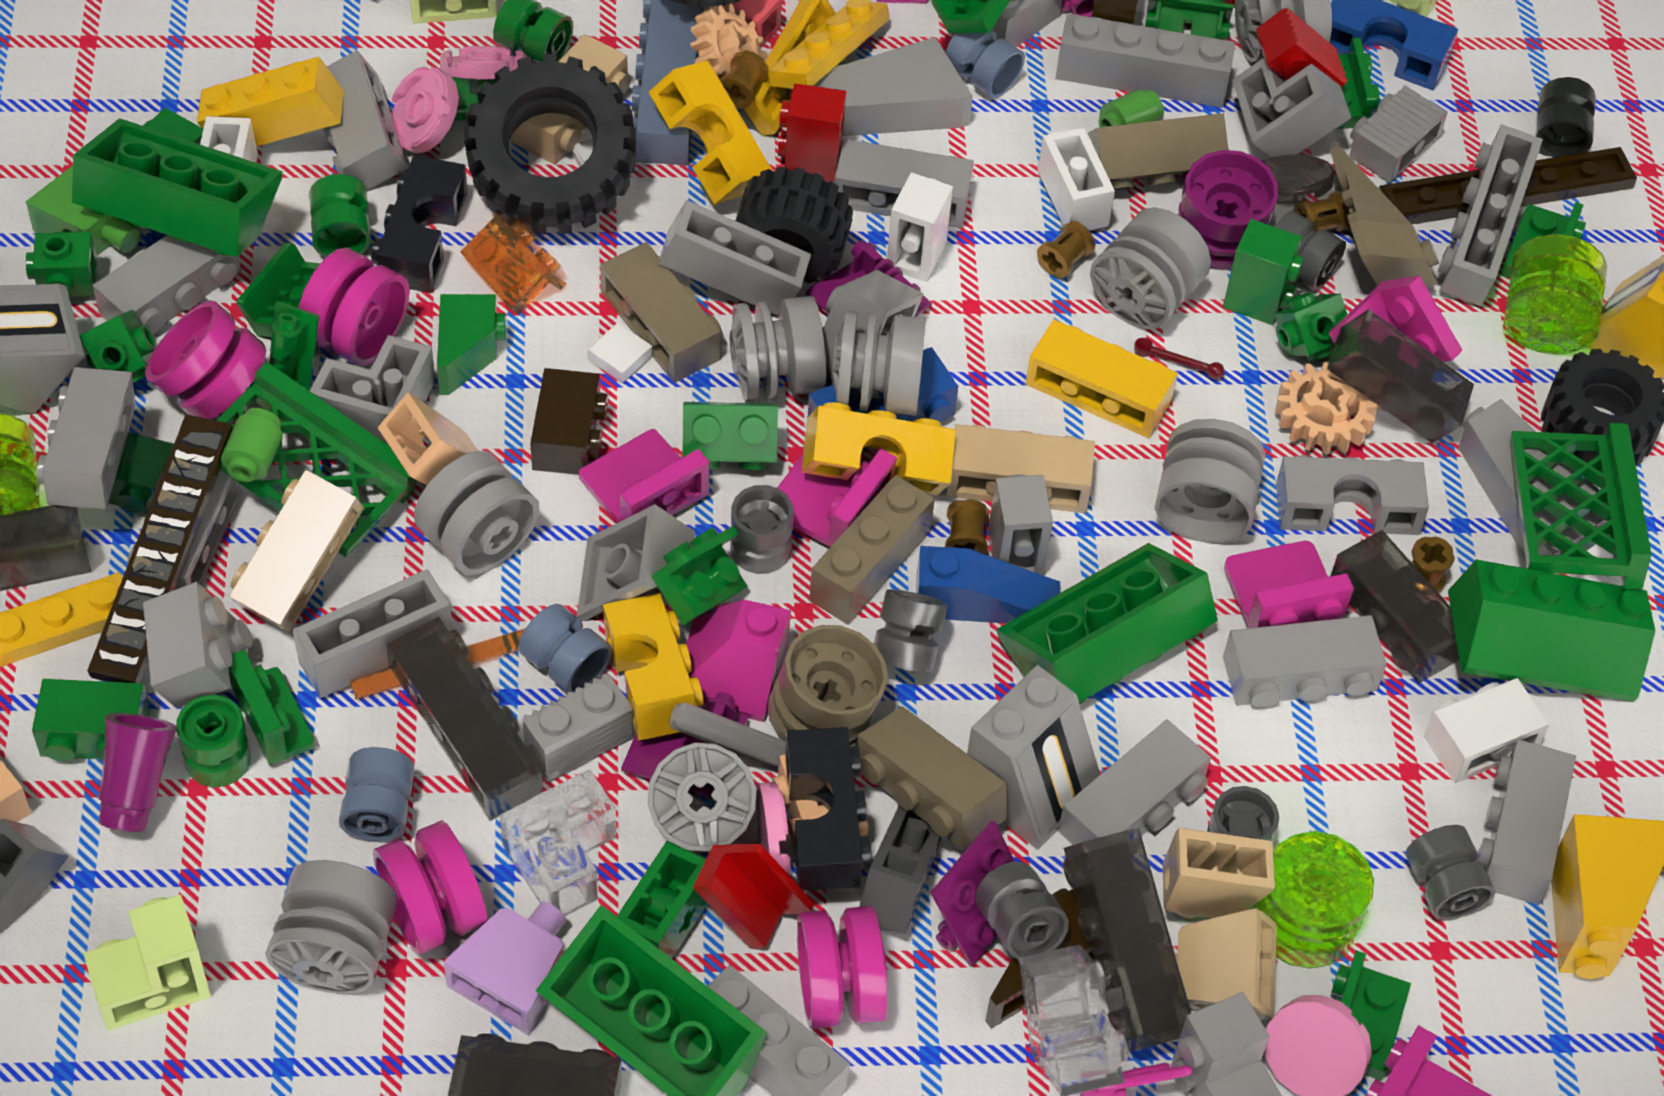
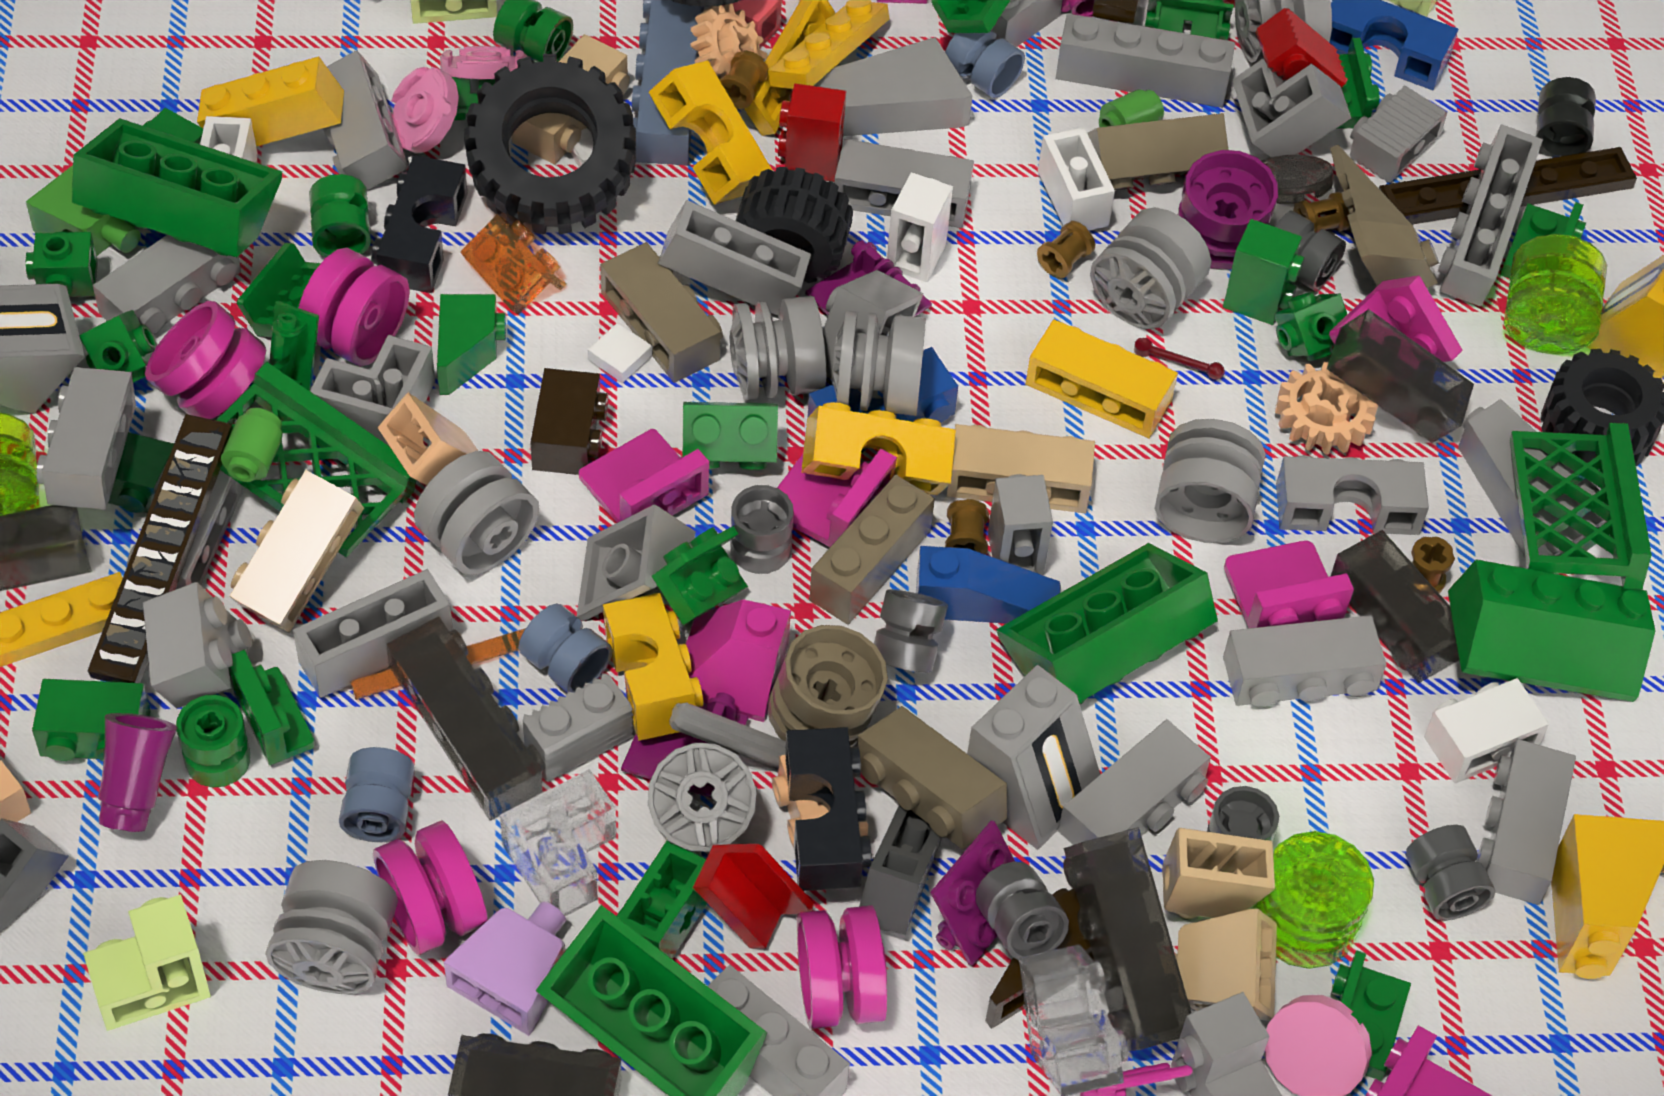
bright pink tile [756,782,790,876] -> none

